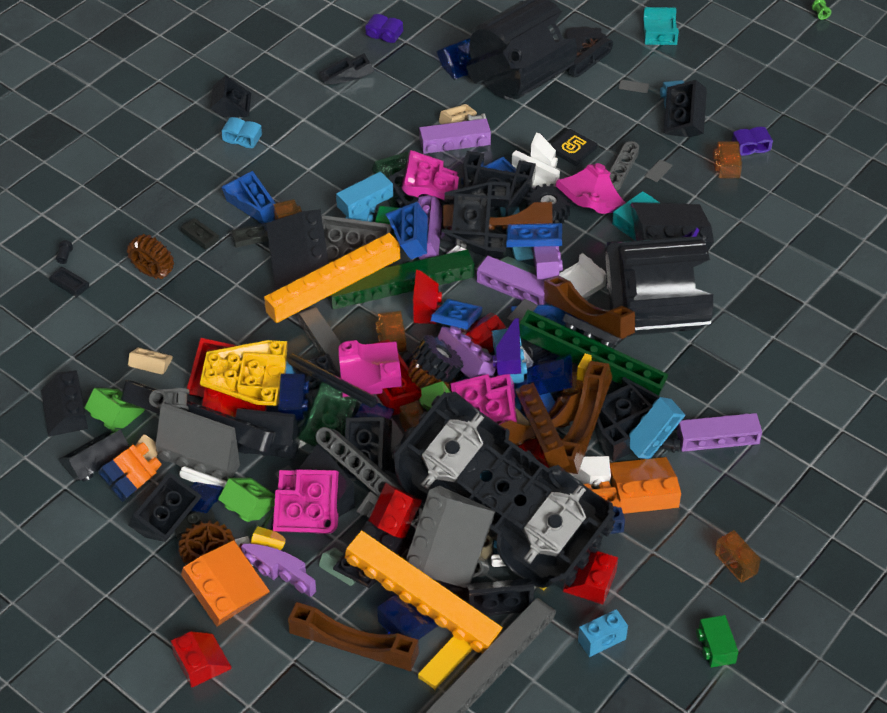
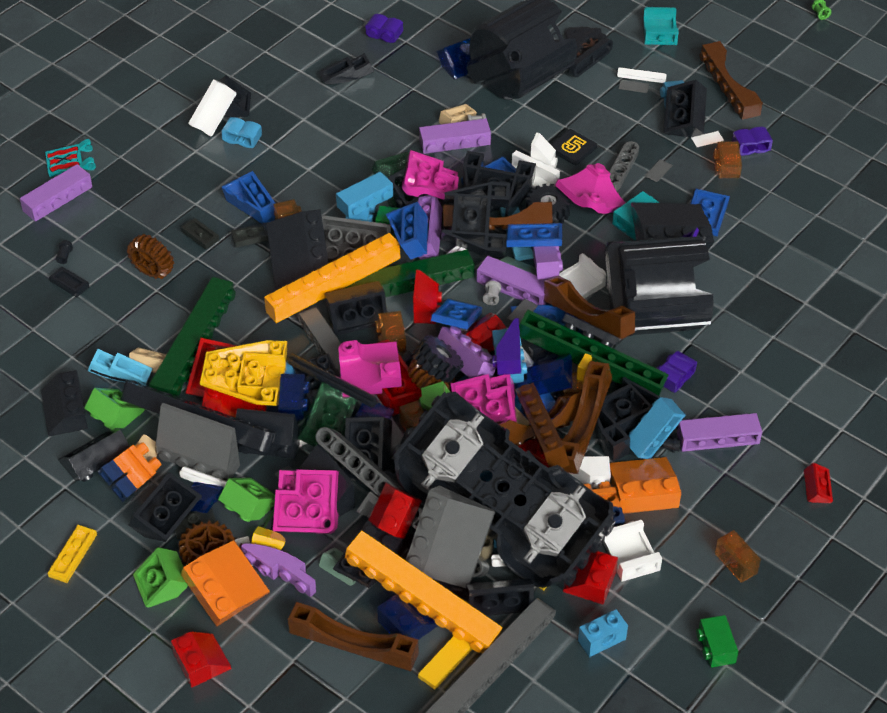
dark grey piece [149,388,190,411] -> none
none -> medium lavender brick [20,164,92,222]
none -> teal flag [45,139,96,177]
none -> yellow tile [48,525,97,583]
none -> medium azure slope [88,349,153,385]
none -> bright green slope [133,547,188,607]
none -> dark green brick [149,277,236,396]
none -> white panel [188,79,236,136]
none -> black slope [324,281,389,336]
none -> light grey bush [483,281,501,305]
none -> white panel [603,520,662,582]
none -> white axle [617,68,666,83]
none -> dark purple brick [657,351,697,393]
none -> blue tile [690,189,730,236]
none -> white sticker [691,131,724,147]
none -> reddish brown arch [700,41,763,120]
none -> red slope [804,462,833,503]

